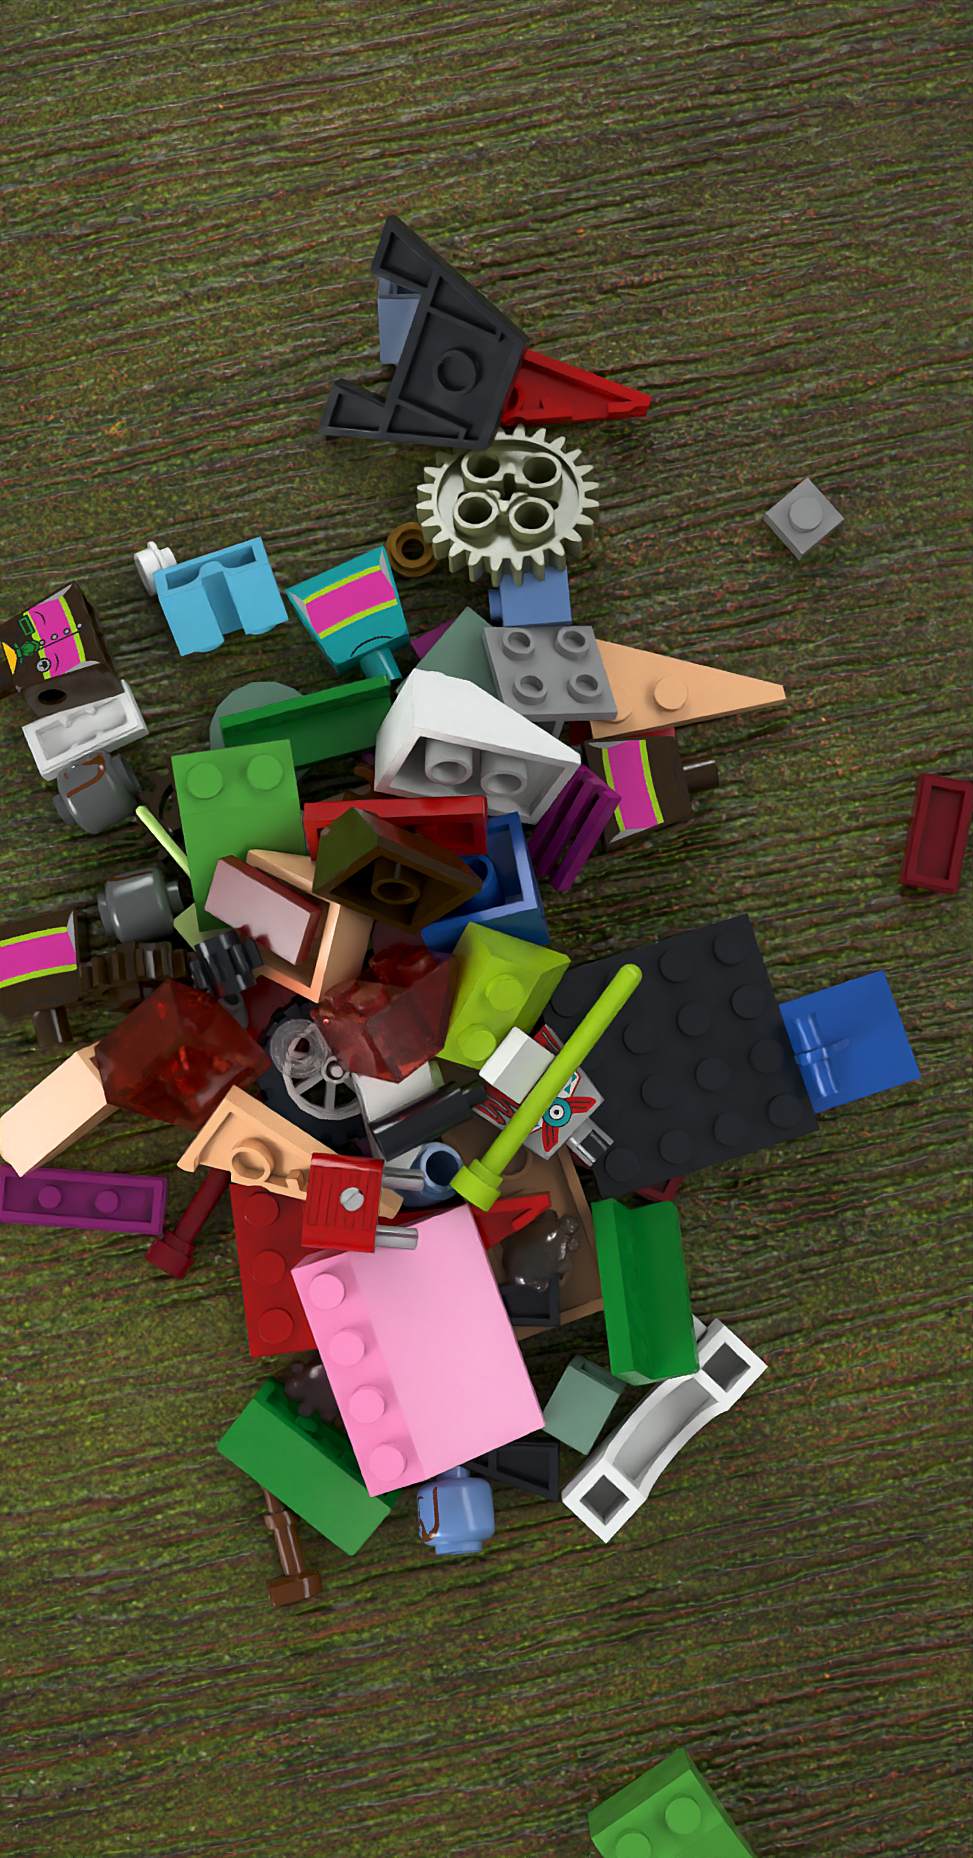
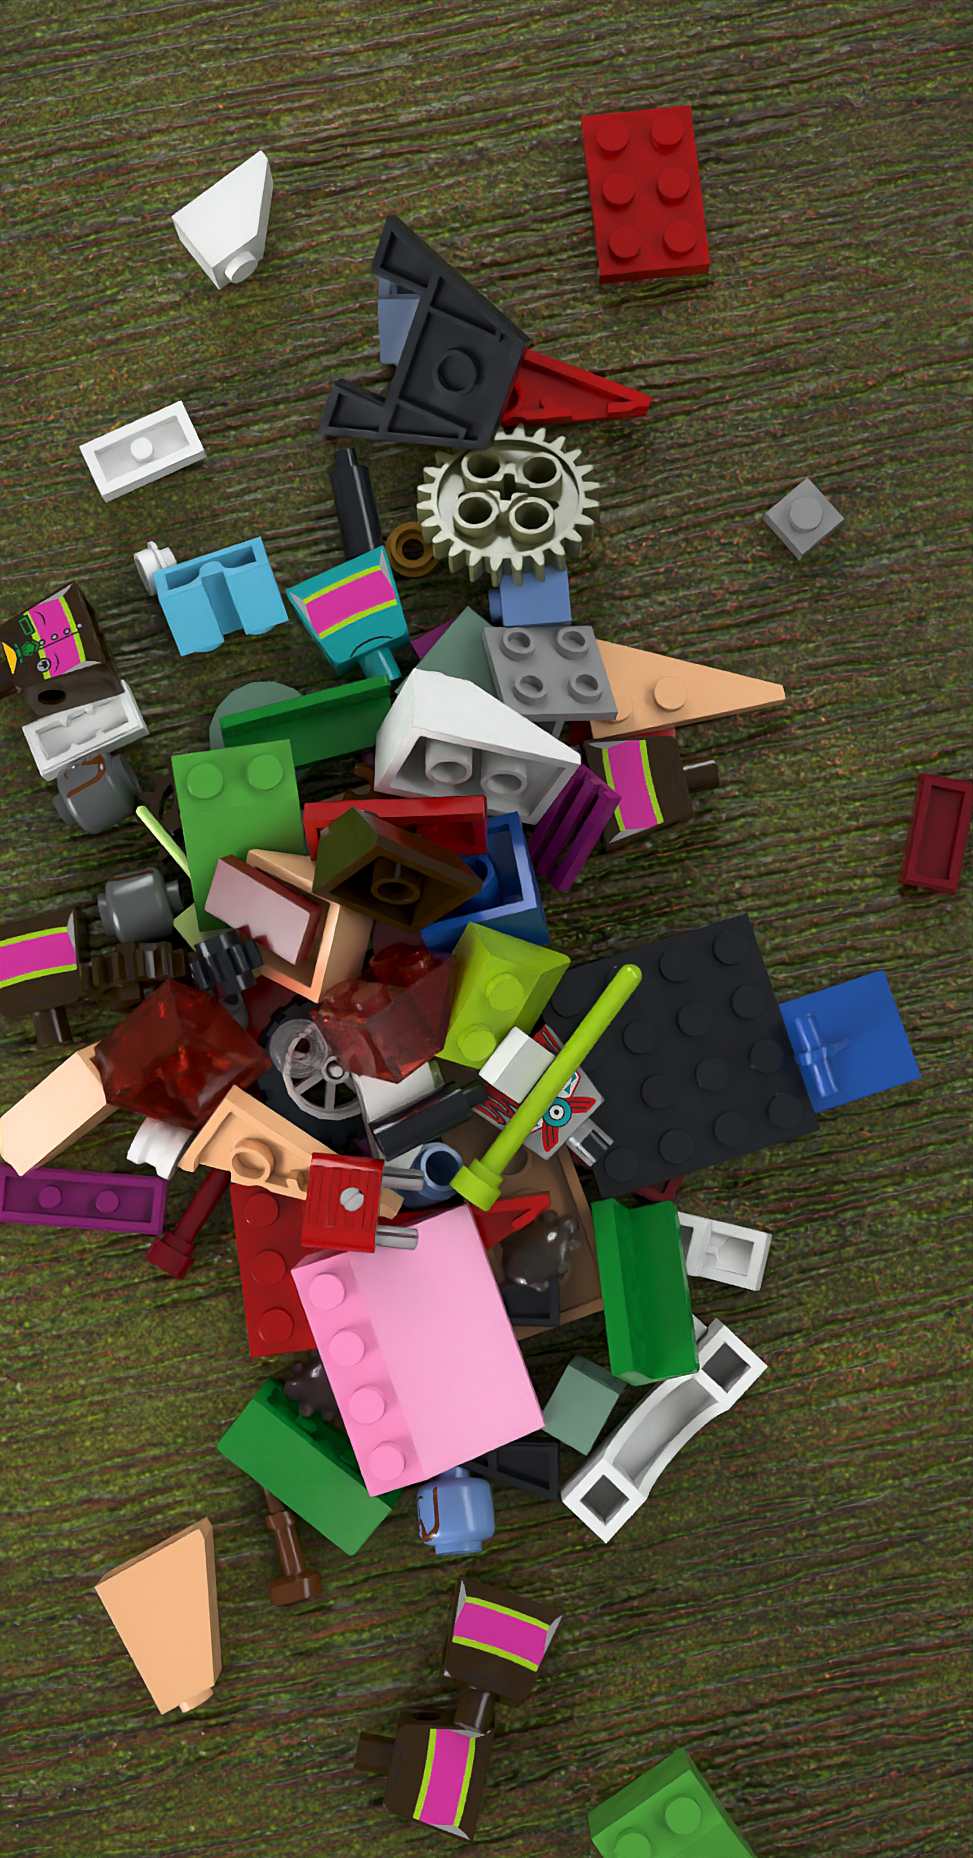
none -> white plate [79,401,207,502]
none -> light nougat slope [95,1516,222,1715]
none -> white wheel [127,1108,196,1181]
none -> white slope [172,151,274,290]
none -> black cylinder [329,448,385,562]
none -> dark brown torso [353,1707,495,1844]
none -> dark brown torso [439,1575,566,1735]
none -> red plate [581,105,710,284]
none -> white slope [678,1211,772,1291]

